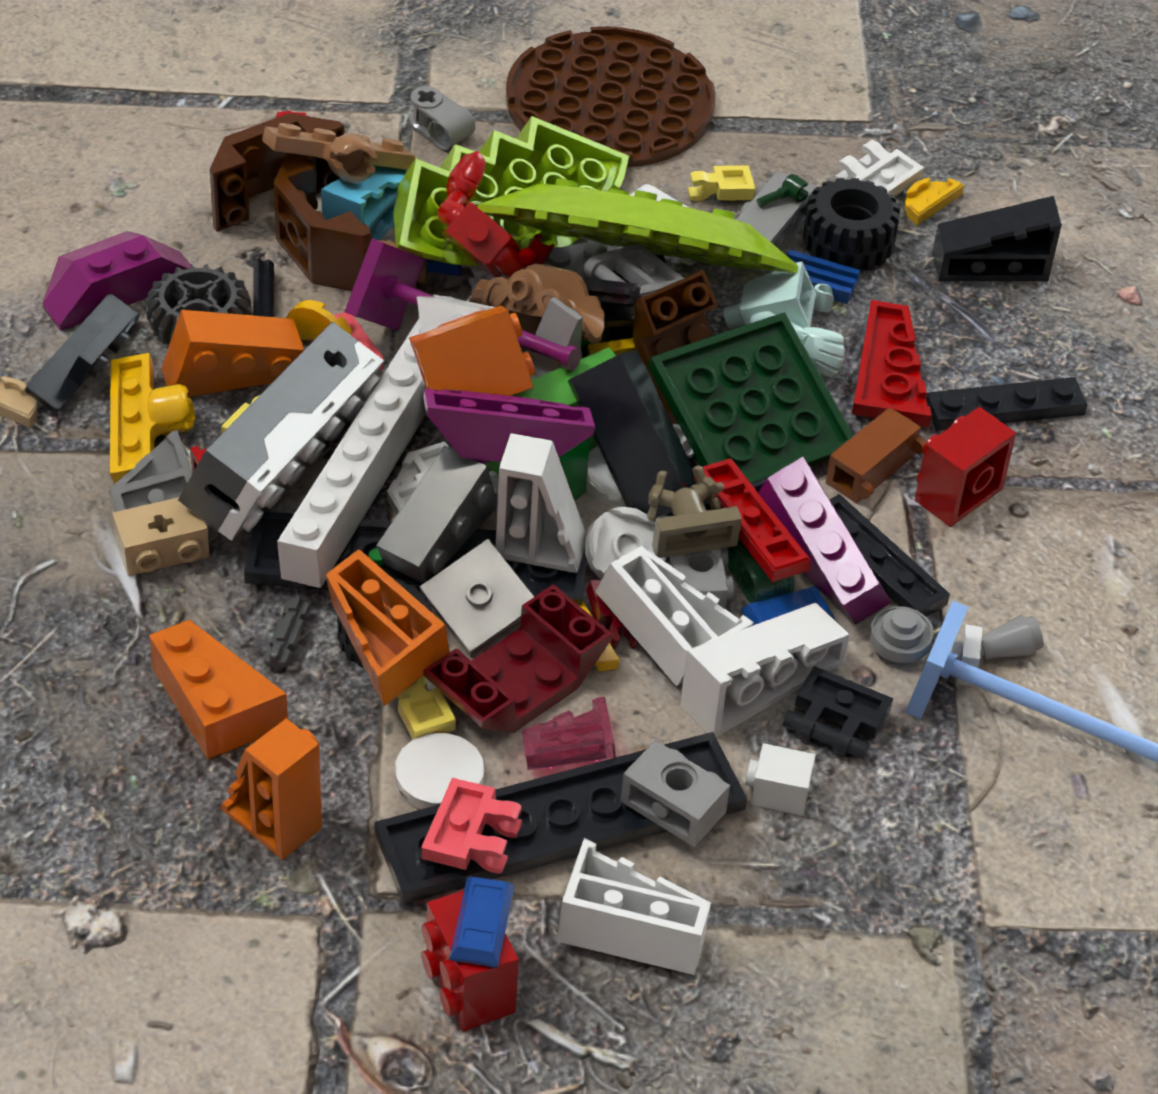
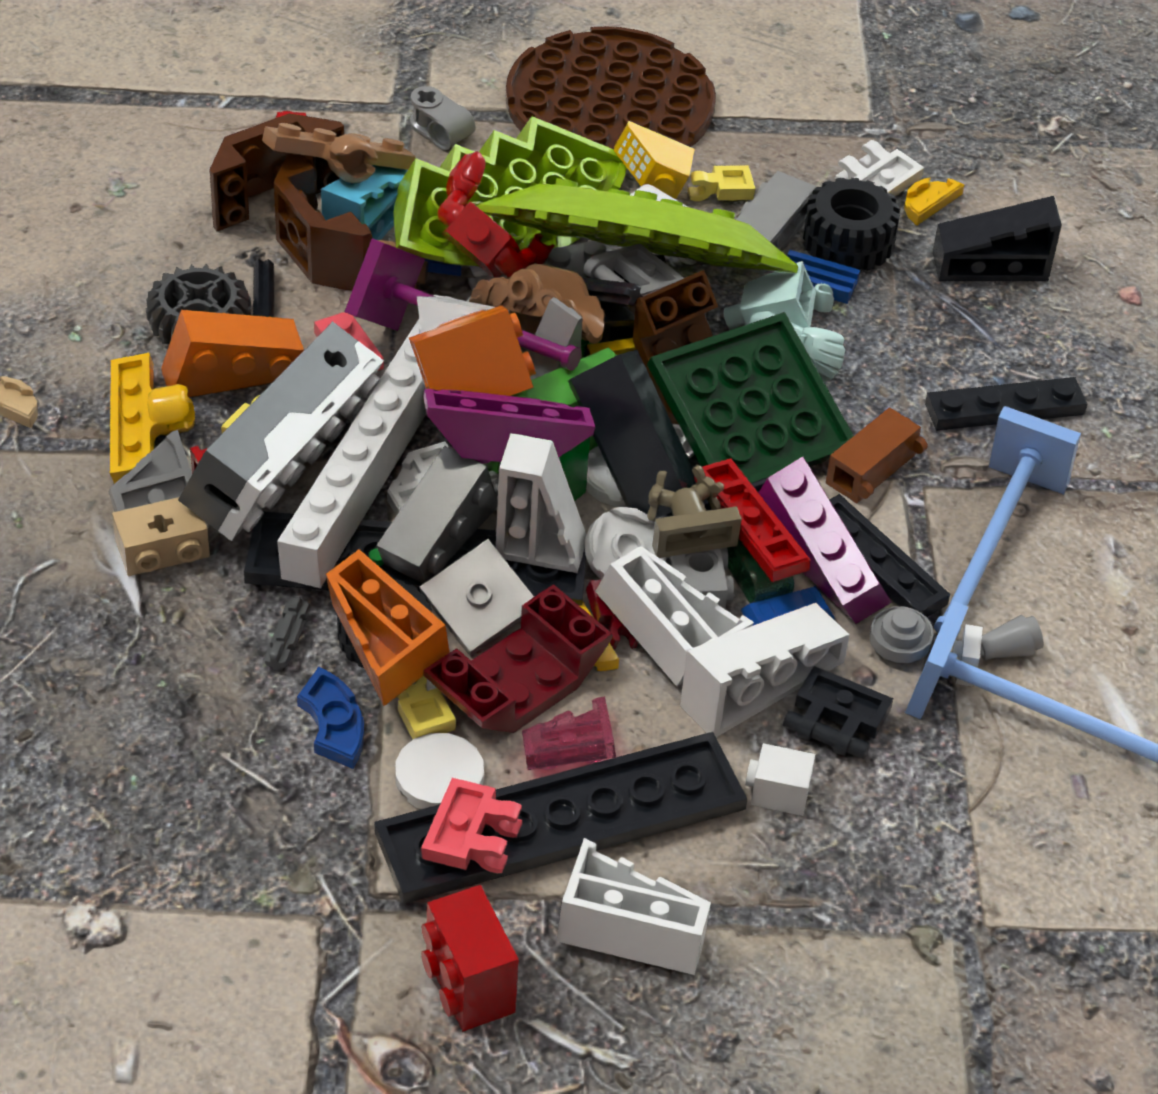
black bracket [25,294,140,413] -> none
magenta wedge [43,231,191,331] -> none
orange wedge [149,620,288,760] -> none
orange wedge [220,718,322,860] -> none
yellow tile [286,300,353,340] -> none
blue tile [449,877,514,968] -> none
light grey brick [621,740,730,847] -> none
dark green hand [756,174,809,207] -> none
red wing [852,300,932,427] -> none
red brick [914,406,1016,527] -> none
none -> blue tile [297,667,364,769]
none -> yellow slope [614,121,695,199]
none -> light blue tile [934,406,1081,637]

